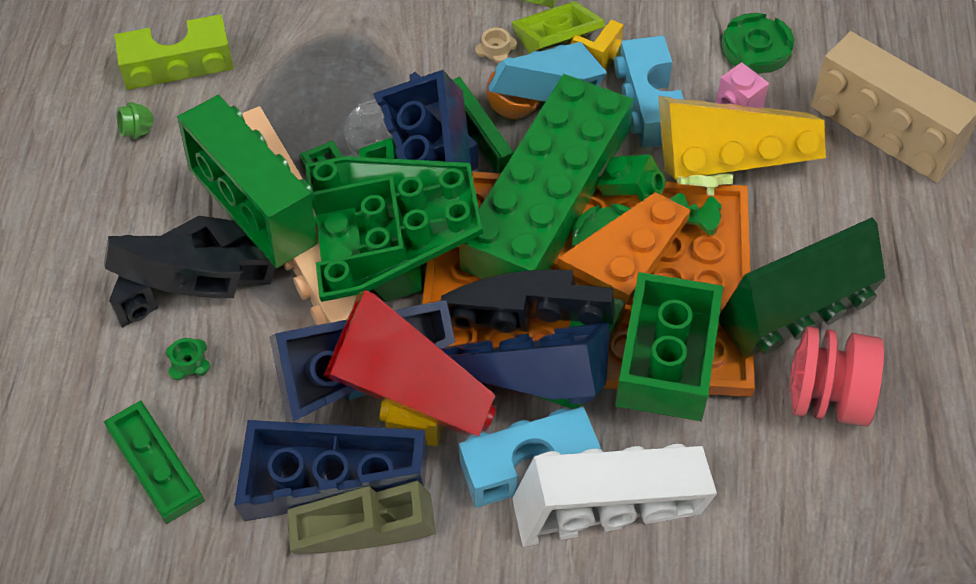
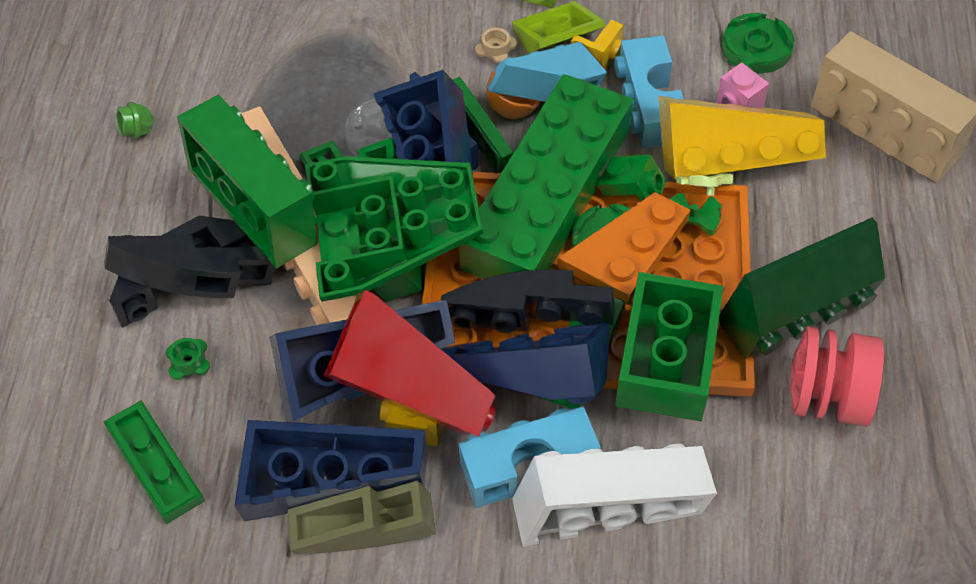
lime arch [114,14,234,90] -> none

